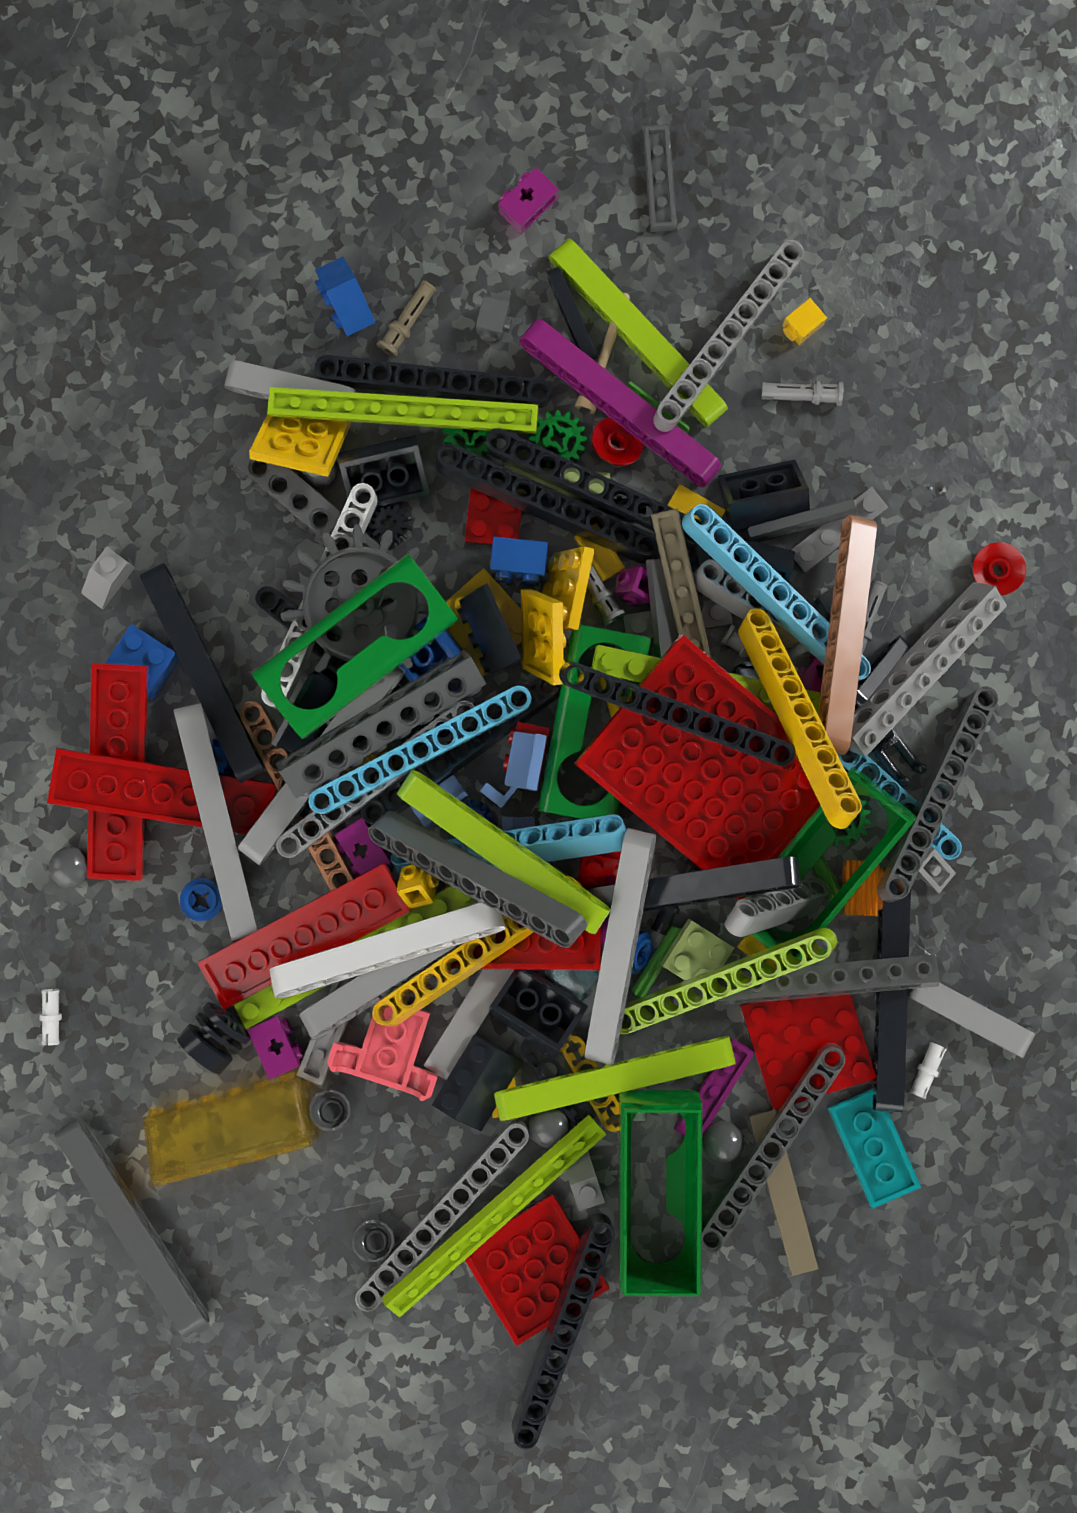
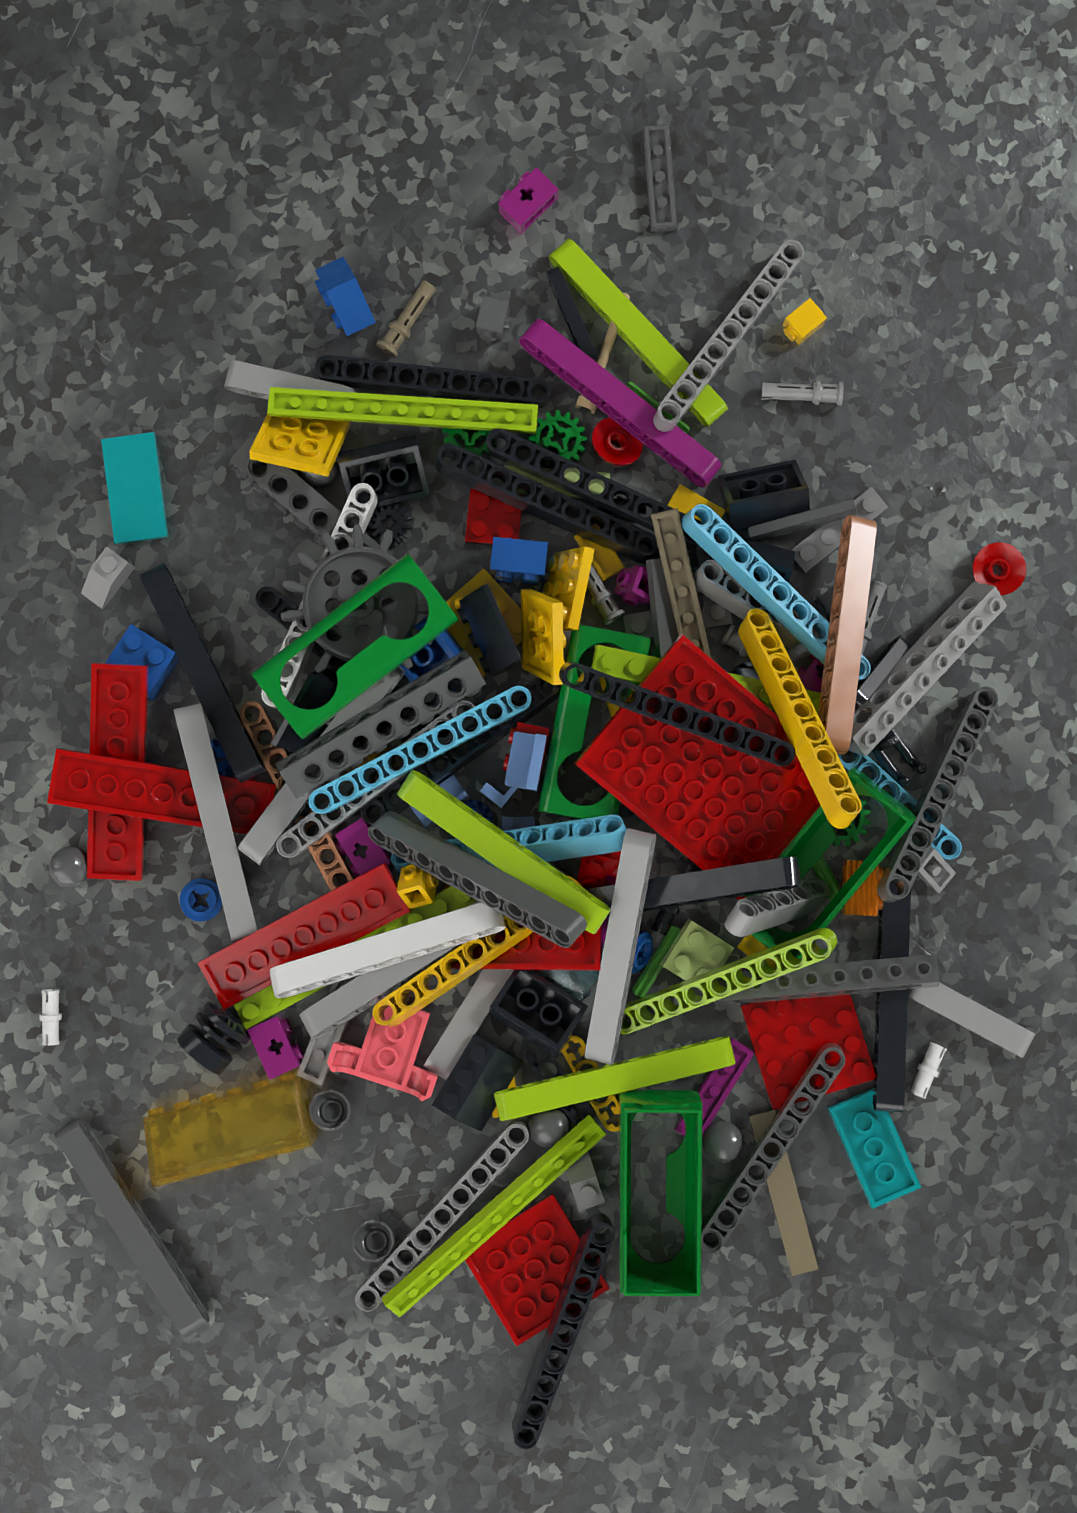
none -> teal tile [101,432,169,545]

